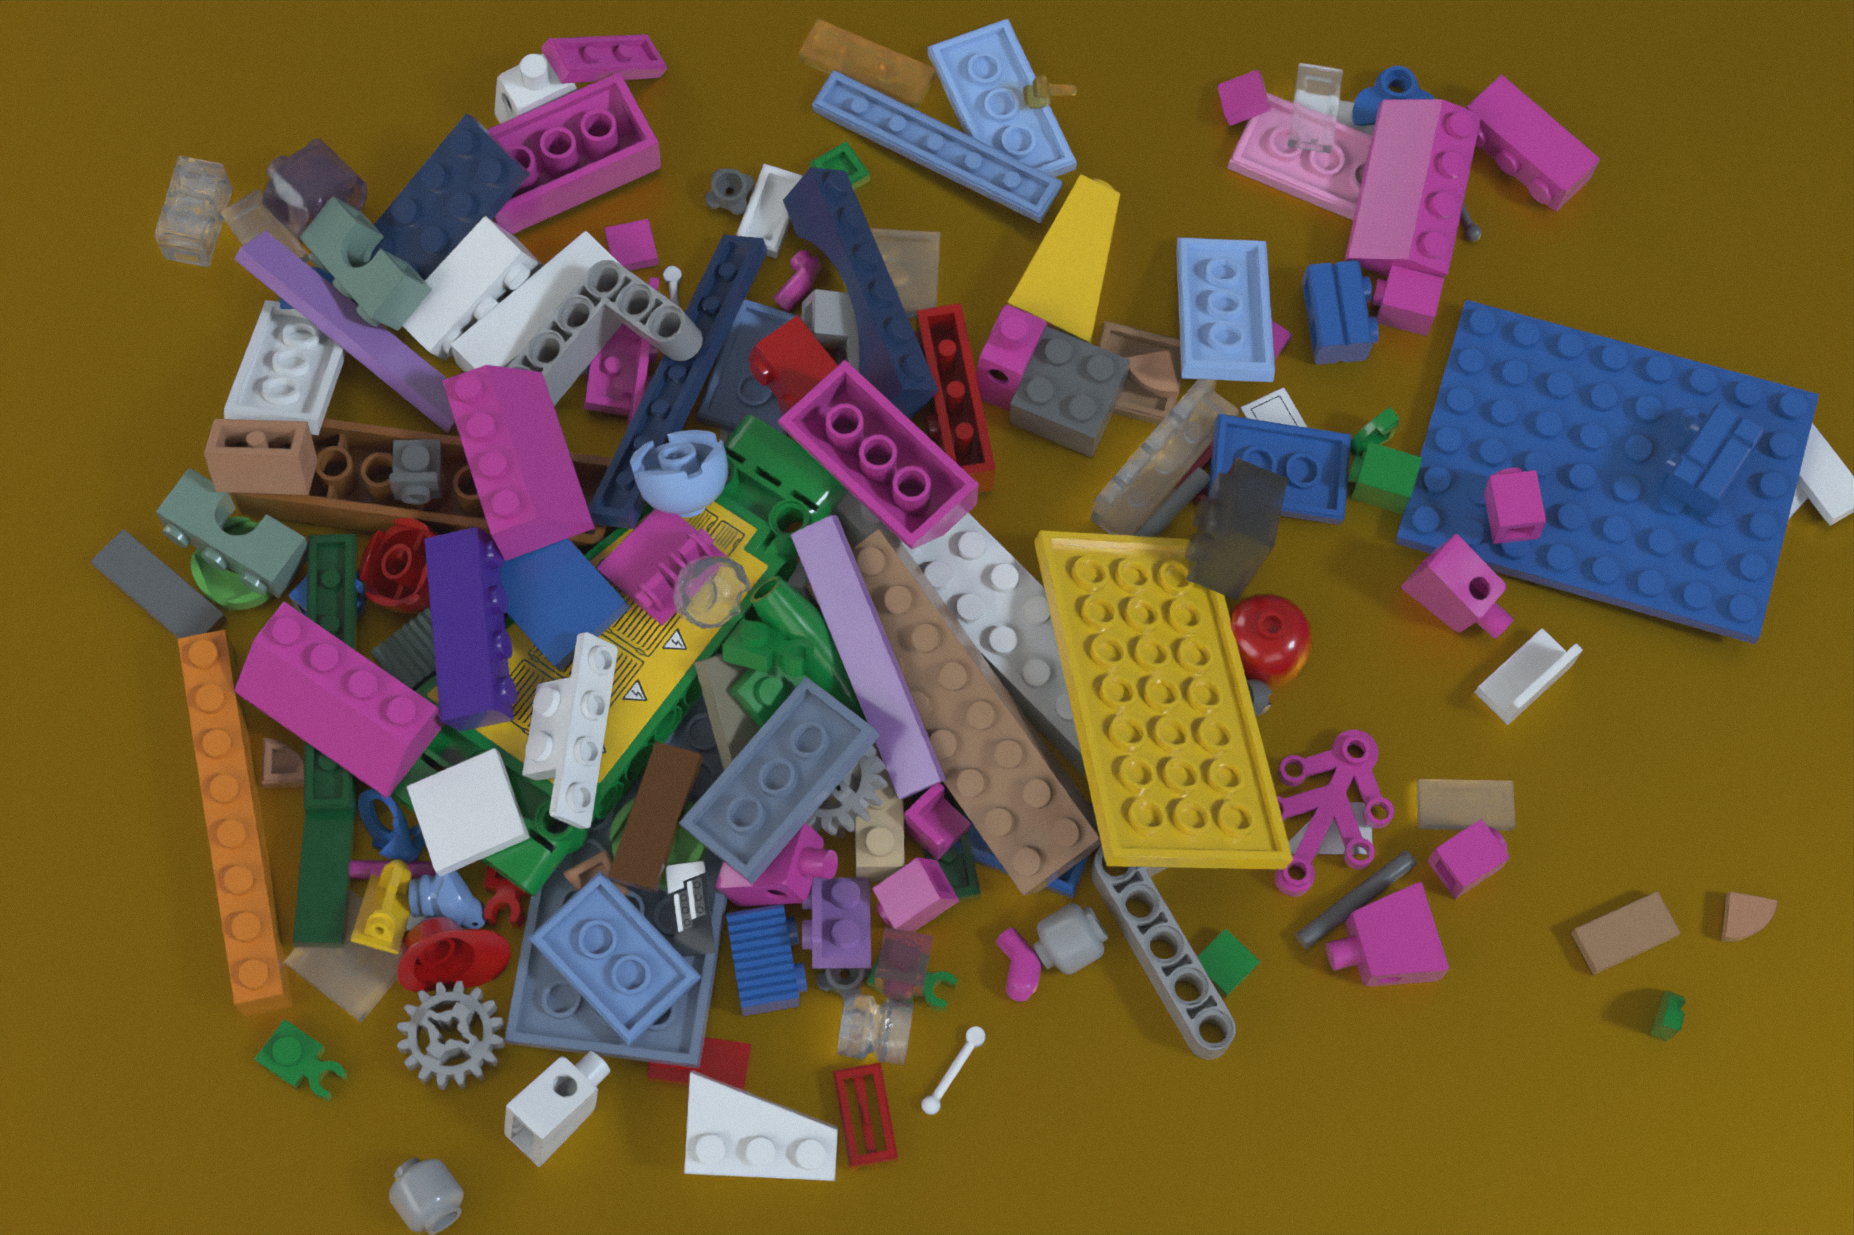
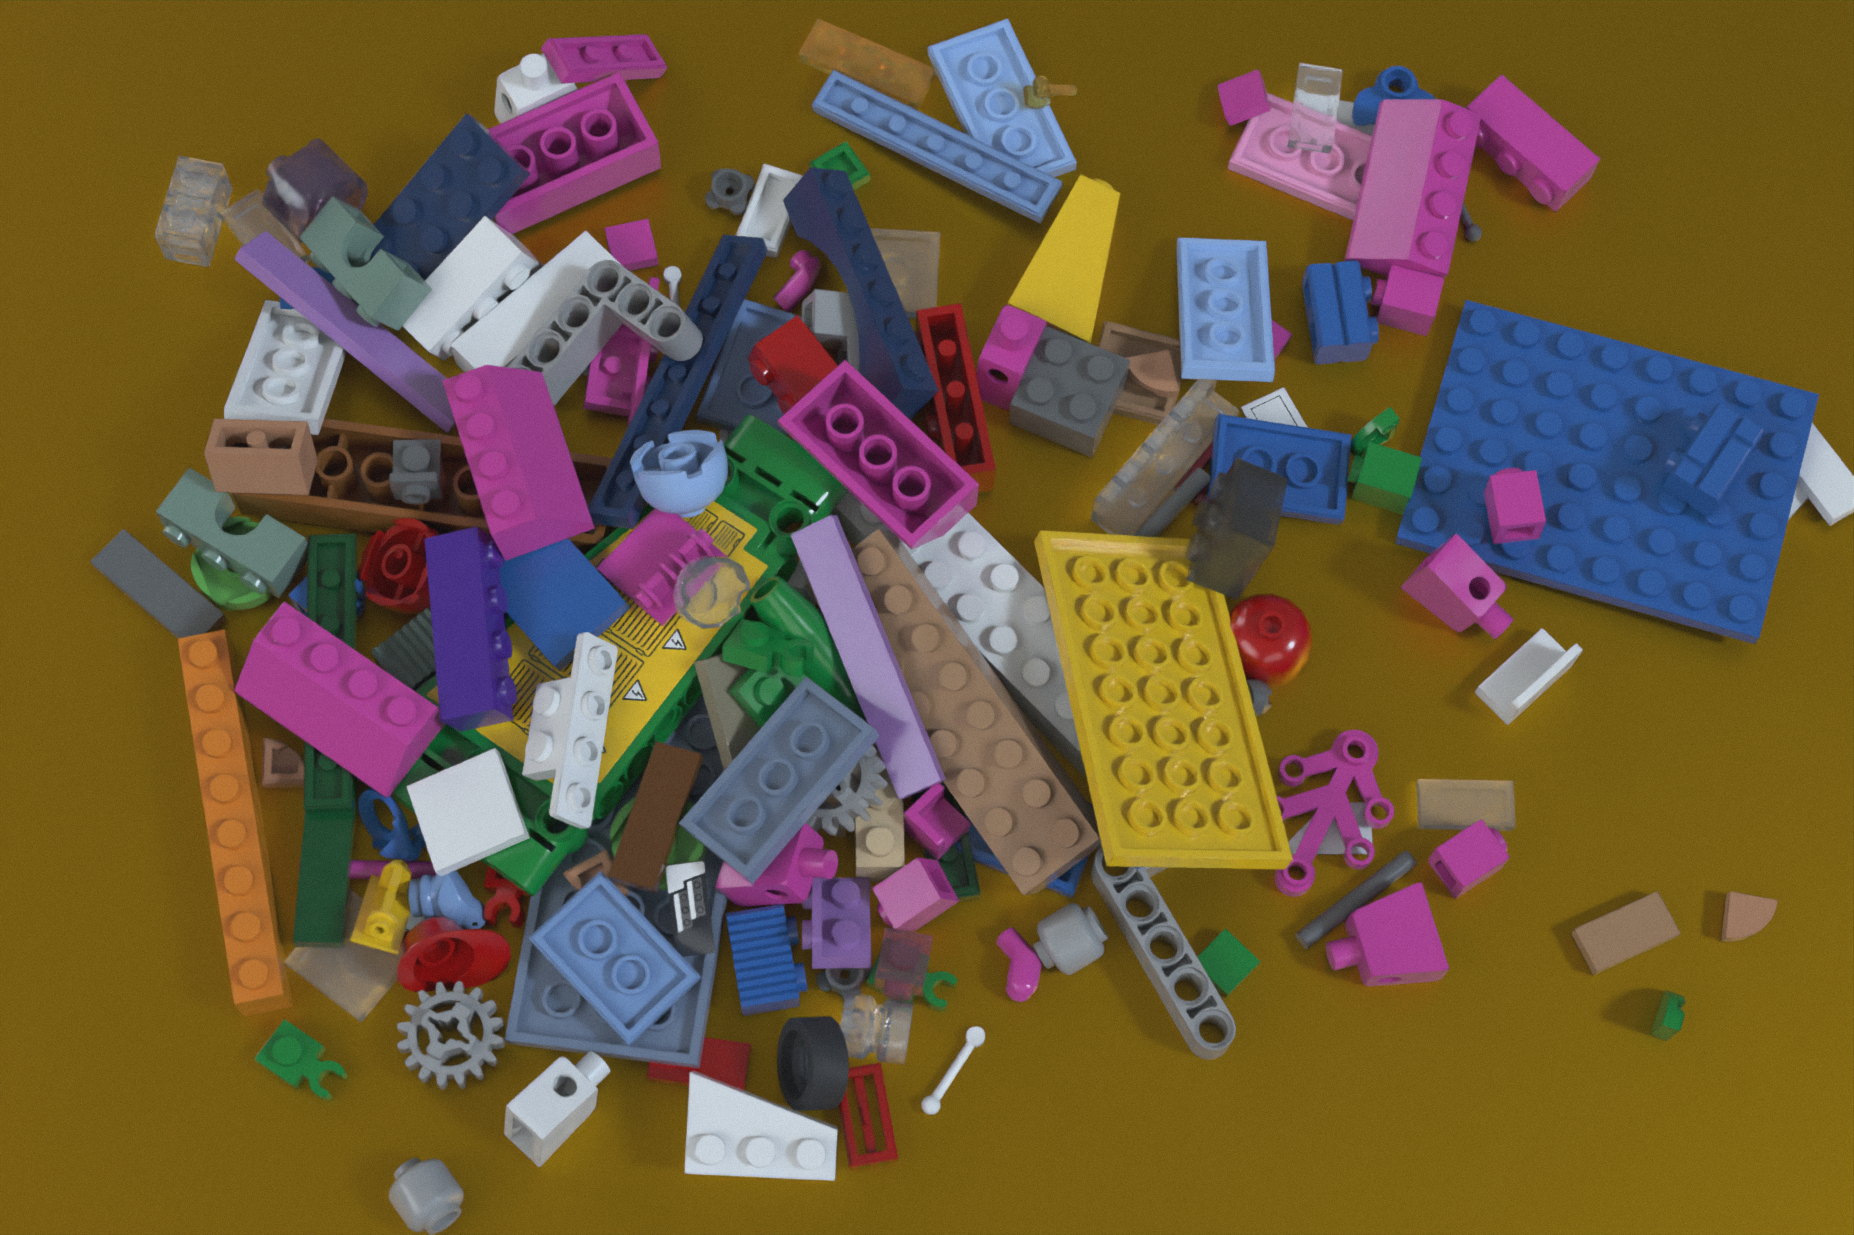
none -> black tyre [777,1016,849,1111]

